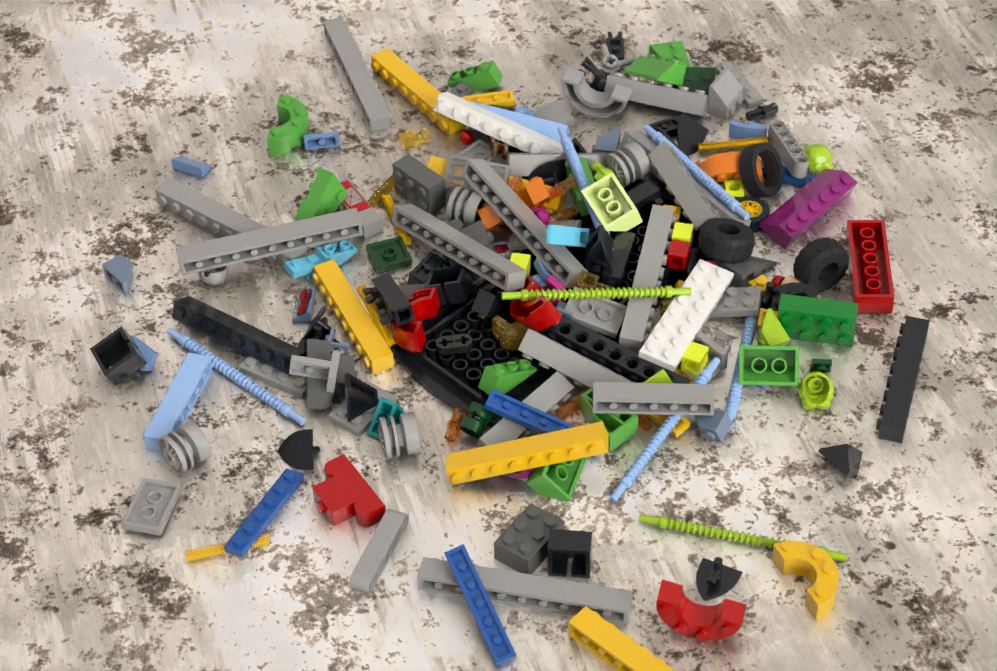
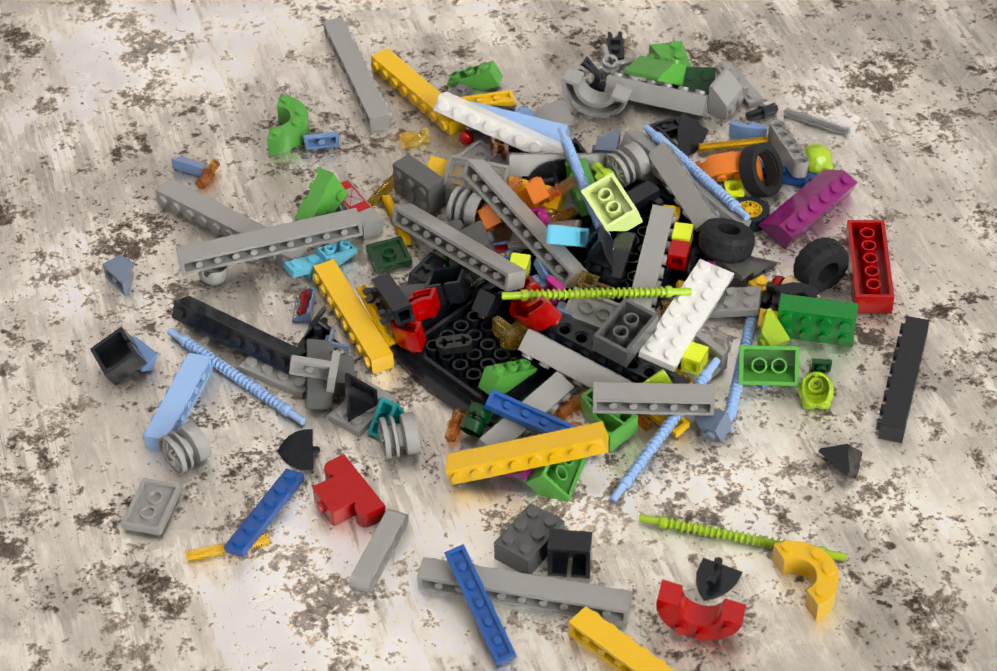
none -> clear orange axle [195,159,220,190]
none -> dark grey brick [592,298,658,367]
none -> light grey axle [783,107,851,137]

